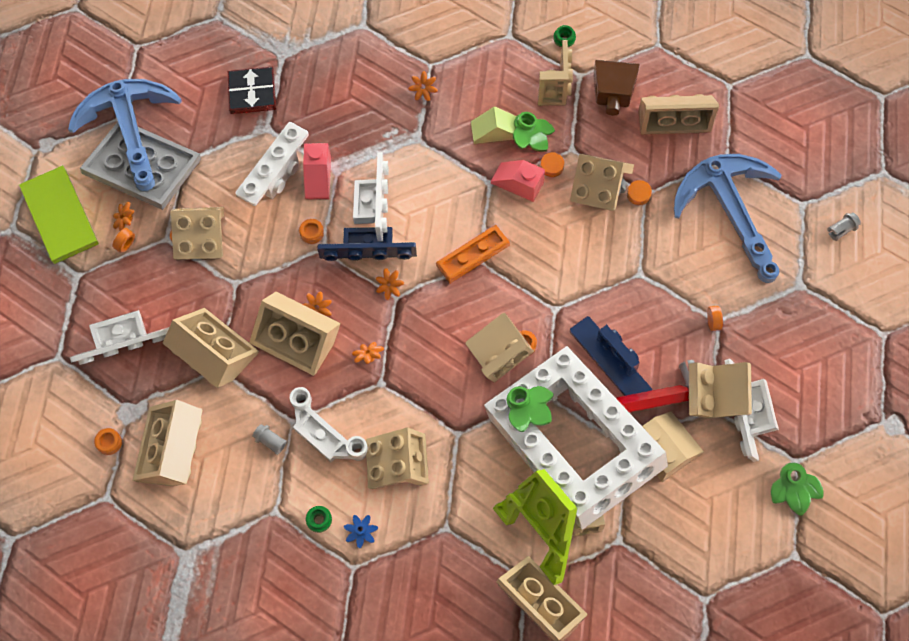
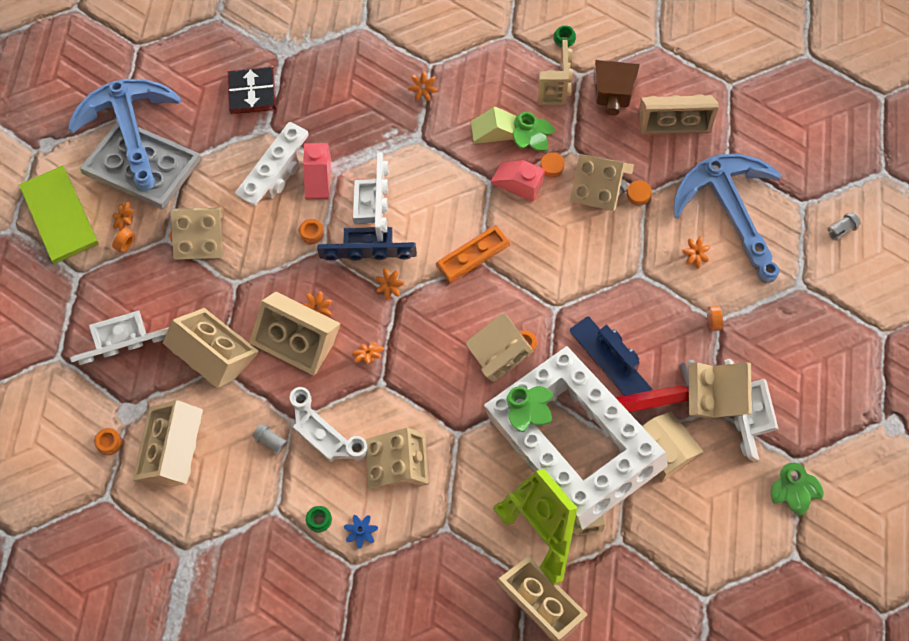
none -> orange plant [682,237,710,269]

